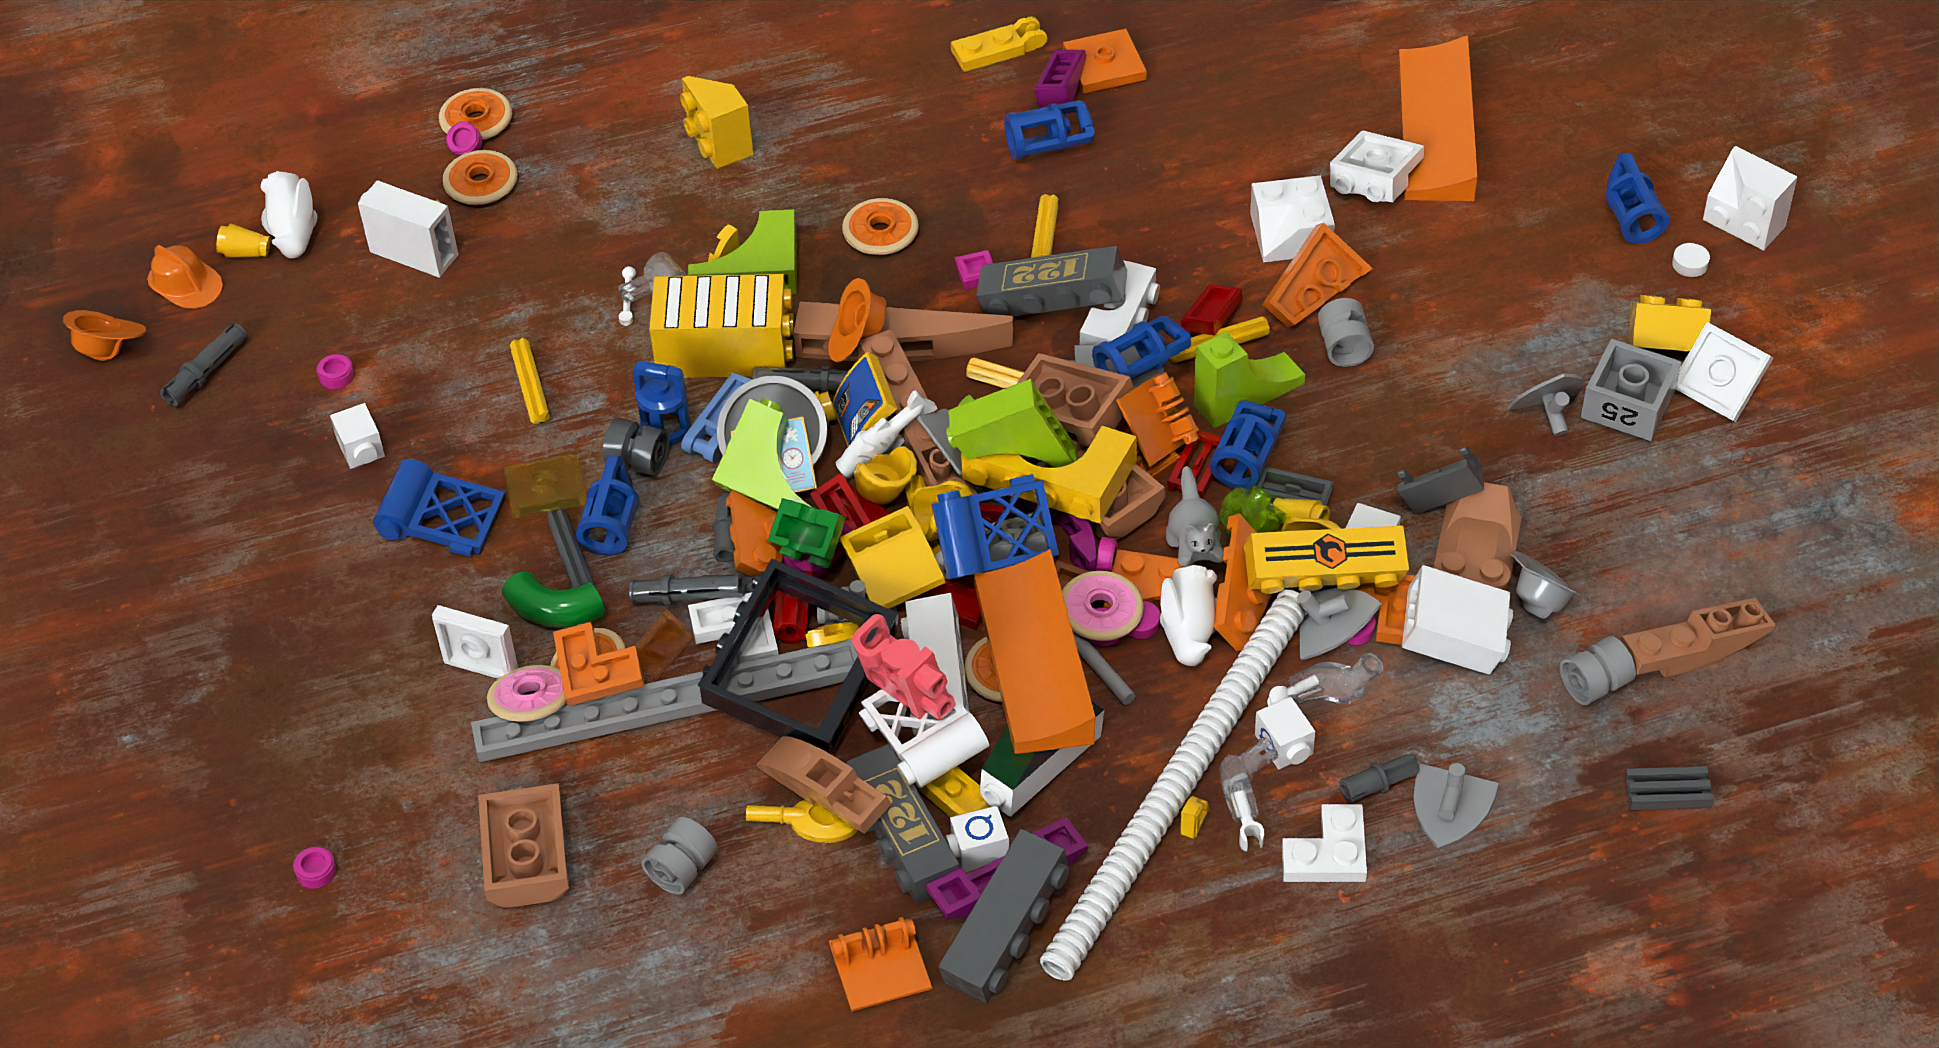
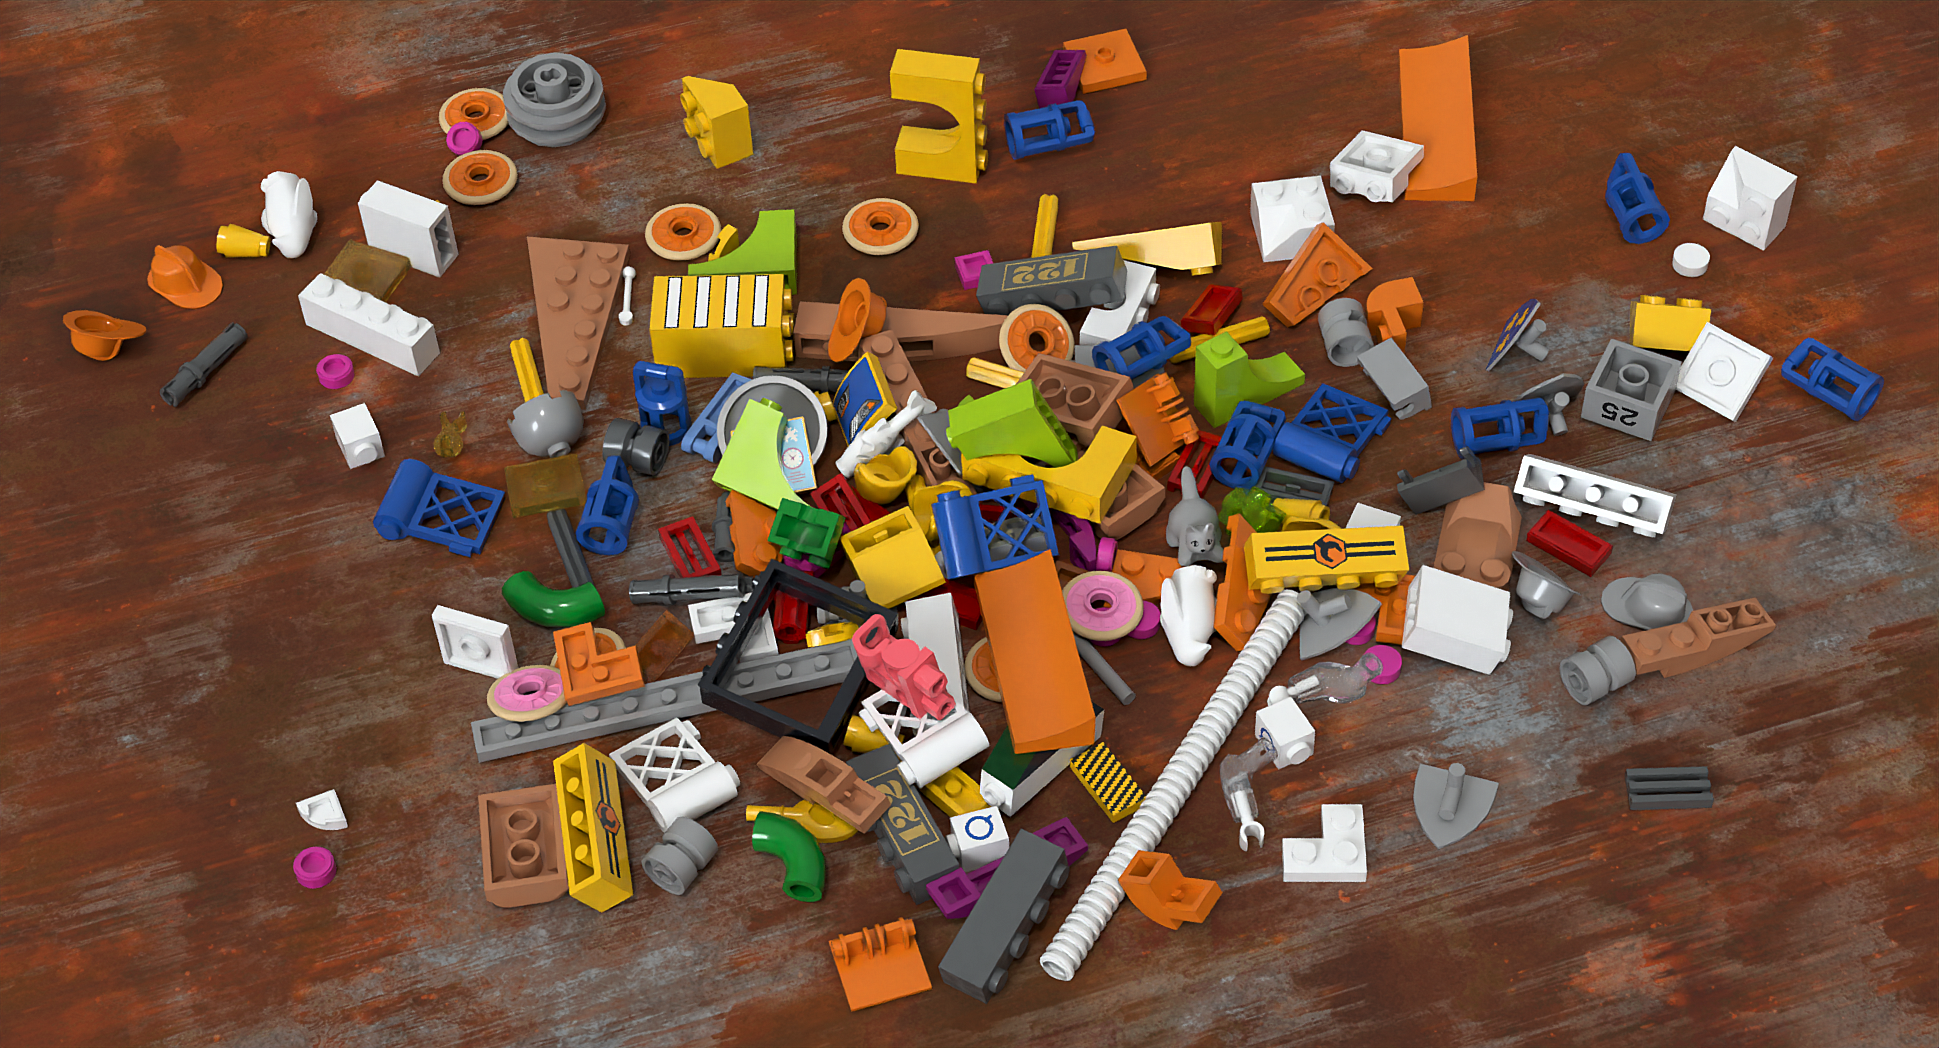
clear axle [618,252,688,303] -> none
yellow hinge [951,16,1048,72] -> none
yellow tile [1181,796,1209,839] -> none
dark grey axle [1339,754,1420,804] -> none
none -> white tile [296,789,348,830]
none -> white brick [298,273,440,376]
none -> clear yellow plate [323,240,412,303]
none -> clear yellow arm [434,411,467,458]
none -> light grey wheel [503,52,606,147]
none -> light grey cylinder [507,390,584,459]
none -> nougat wing [527,236,630,410]
none -> yellow brick [553,743,633,913]
none -> white piece [609,717,740,833]
none -> orange wheel [645,204,721,261]
none -> red tile [658,516,722,578]
none -> green cylinder [752,811,826,902]
none -> yellow cone [843,715,905,755]
none -> yellow arch [890,49,988,184]
none -> orange wheel [999,304,1074,372]
none -> tile [1070,742,1146,823]
none -> yellow wedge [1072,222,1222,275]
none -> orange brick [1118,850,1223,930]
none -> blue piece [1273,383,1392,483]
none -> light grey hinge [1357,338,1432,420]
none -> dark pink tile [1362,645,1402,684]
none -> orange brick [1365,277,1424,354]
none -> blue piece [1451,398,1549,459]
none -> shield [1486,299,1549,372]
none -> white brick [1514,454,1676,537]
none -> red tile [1526,510,1613,577]
none -> light grey piece [1601,573,1693,630]
none -> blue piece [1781,338,1884,421]

